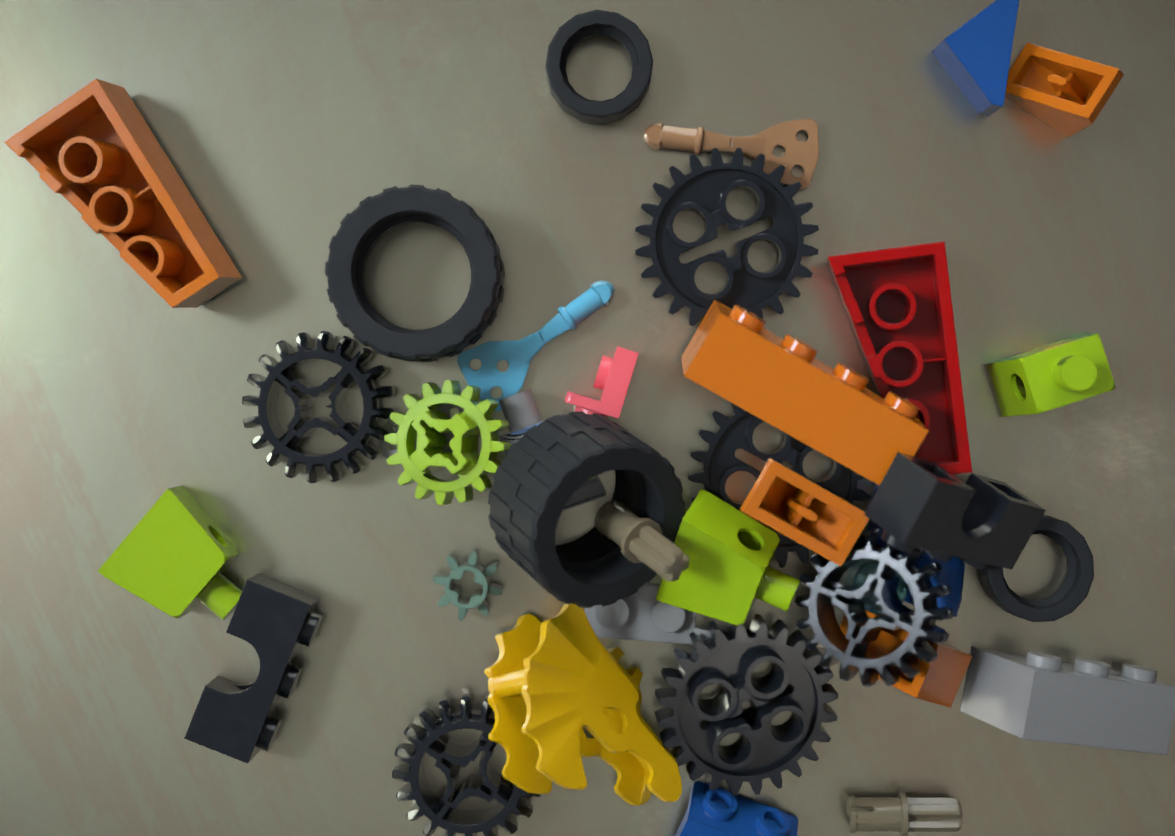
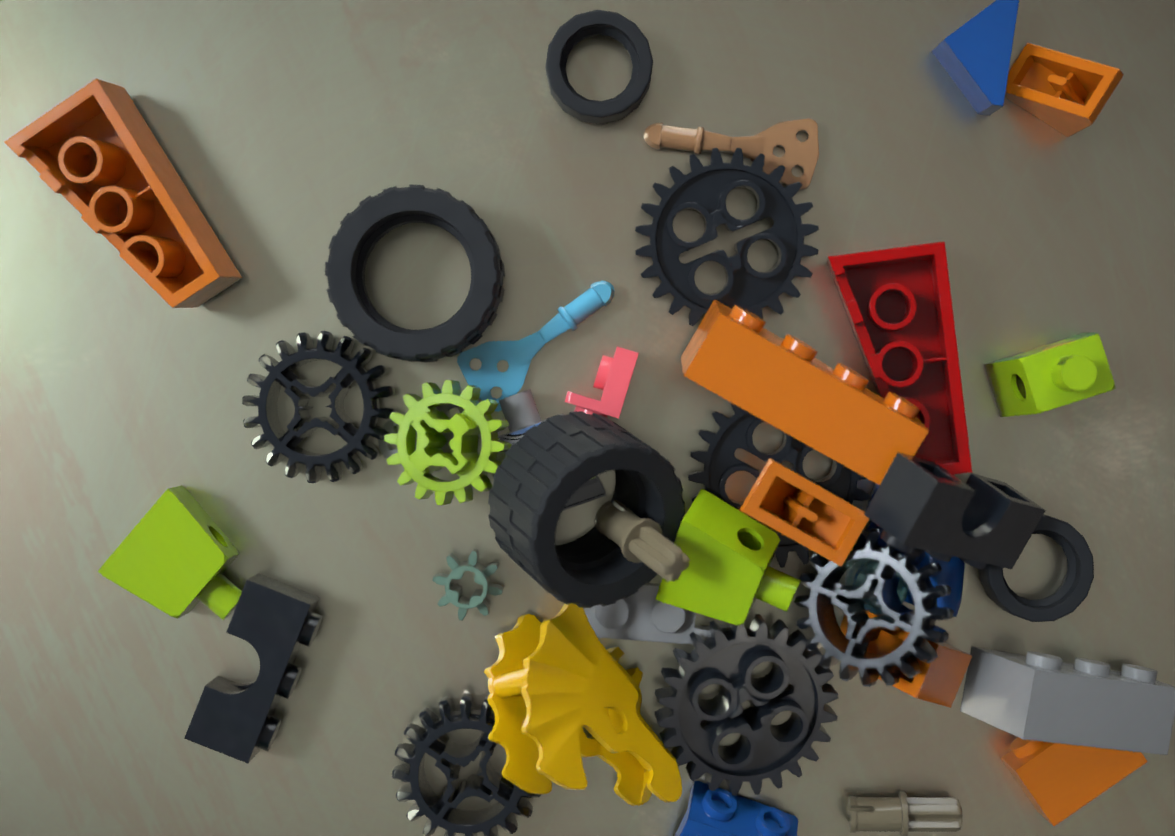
none -> orange slope [1001,737,1148,826]

